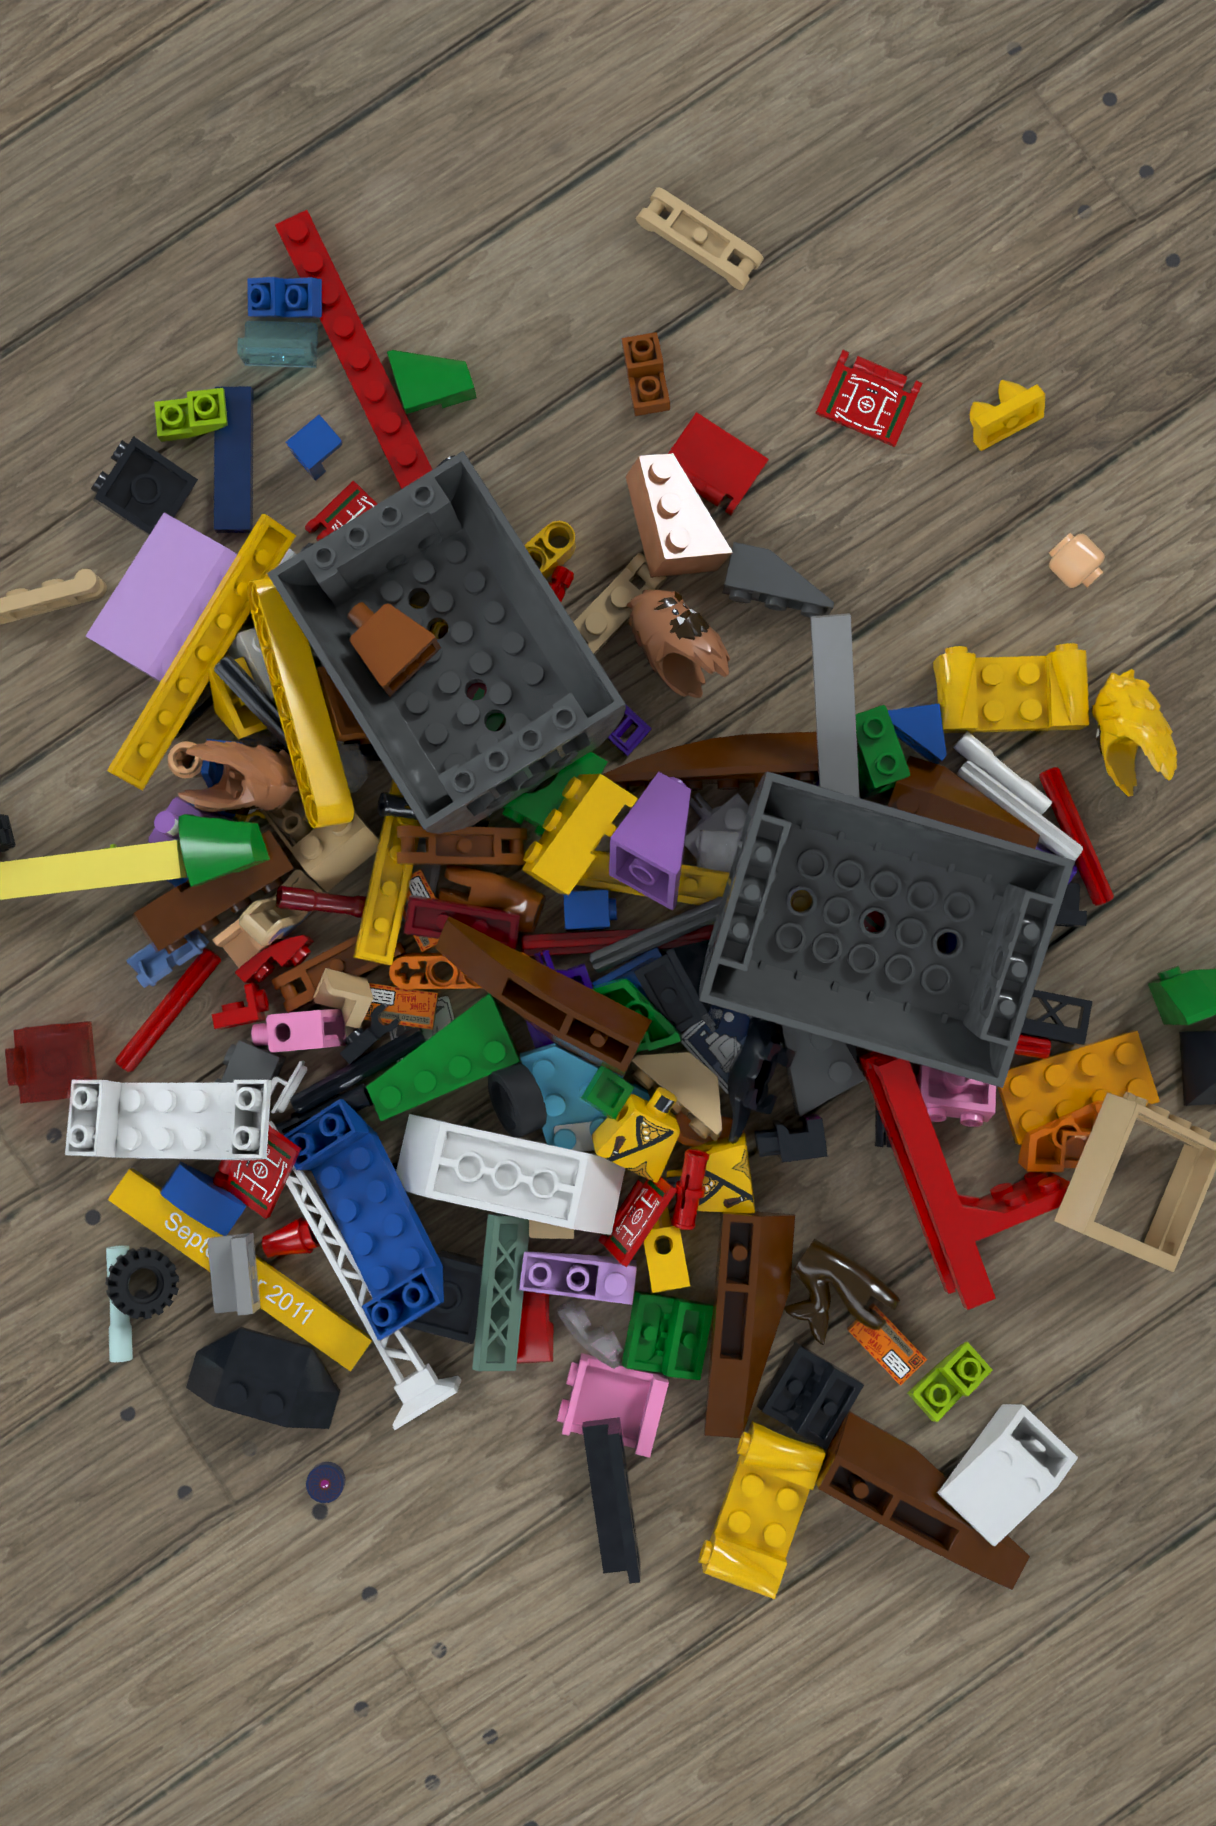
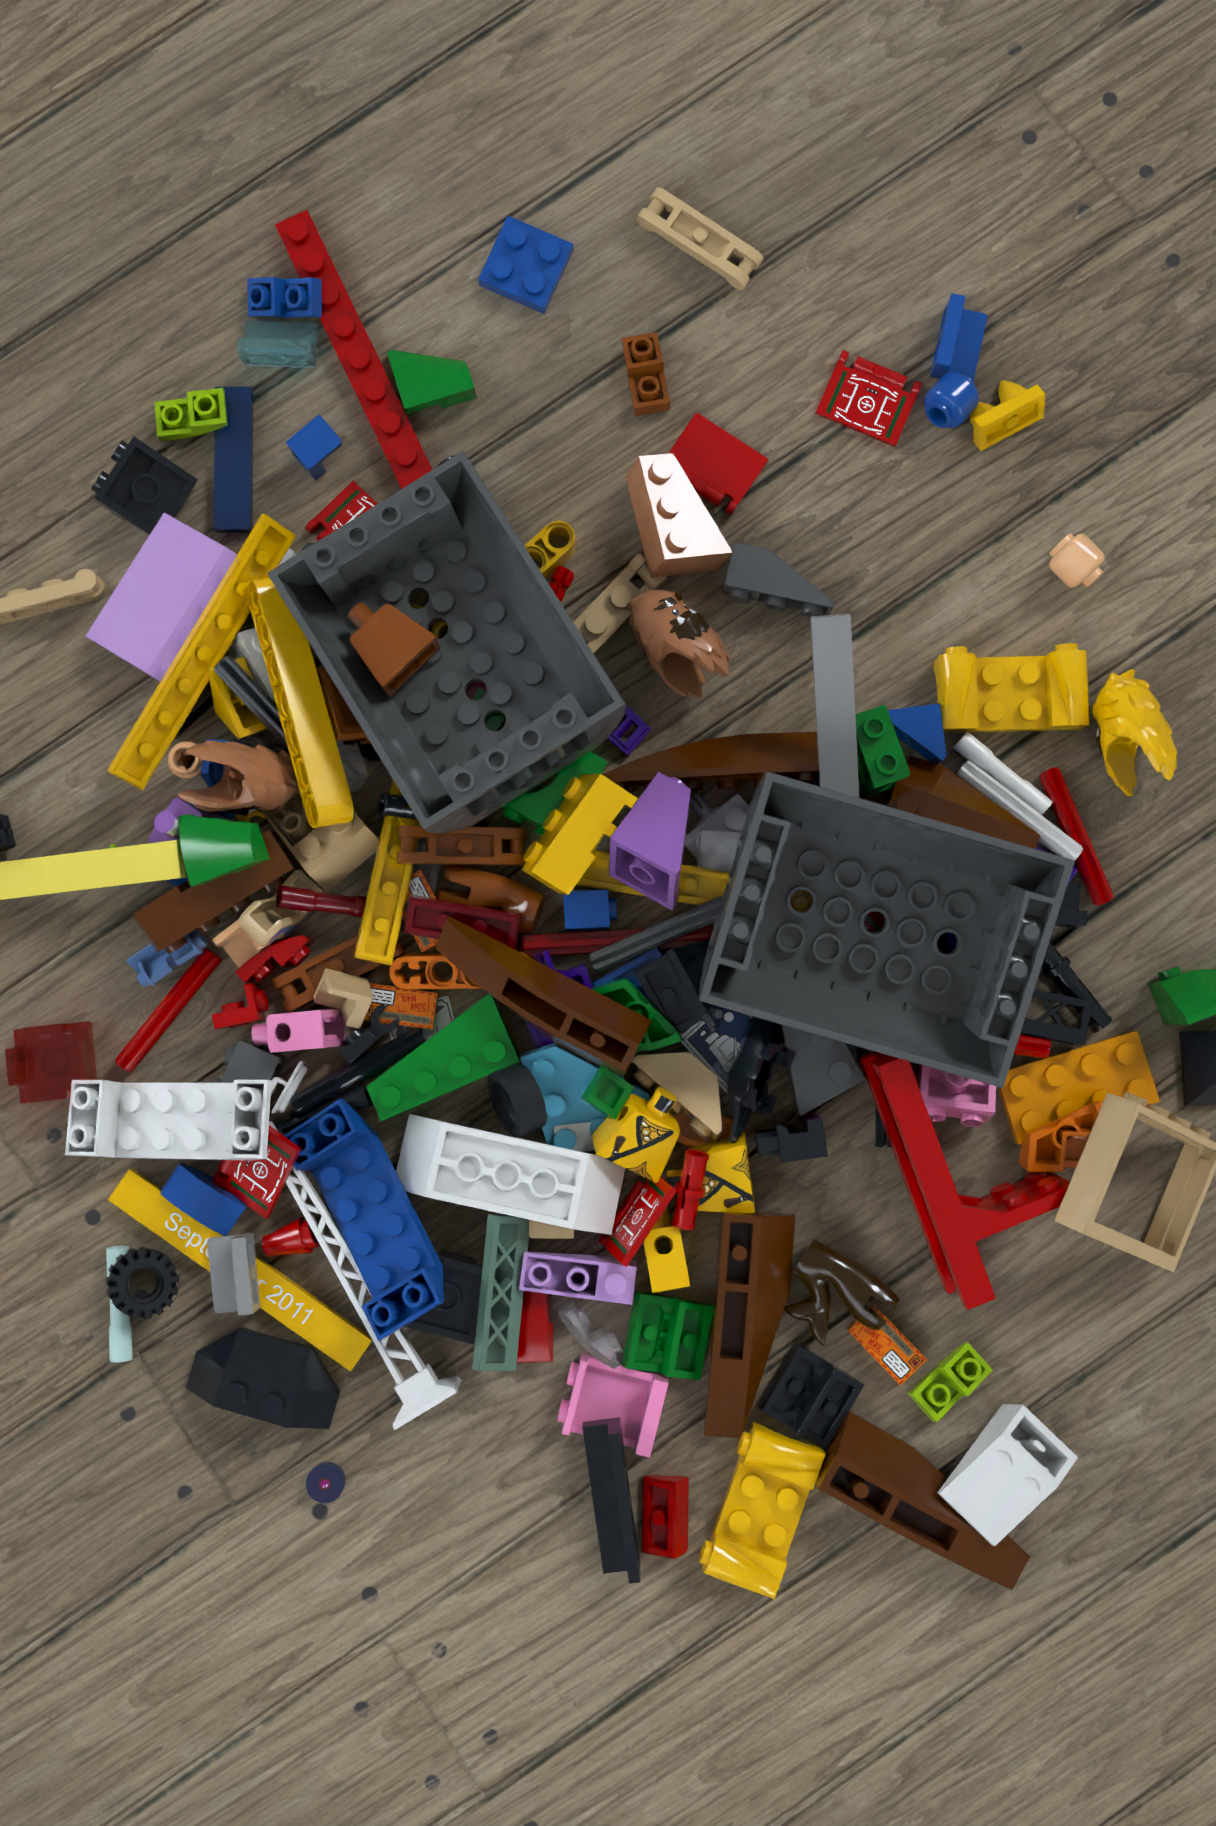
none -> blue plate [478,215,574,314]
none -> red slope [642,1475,689,1559]
none -> blue head [924,372,979,428]
none -> blue panel [930,293,987,381]
none -> black pin [1042,942,1112,1033]

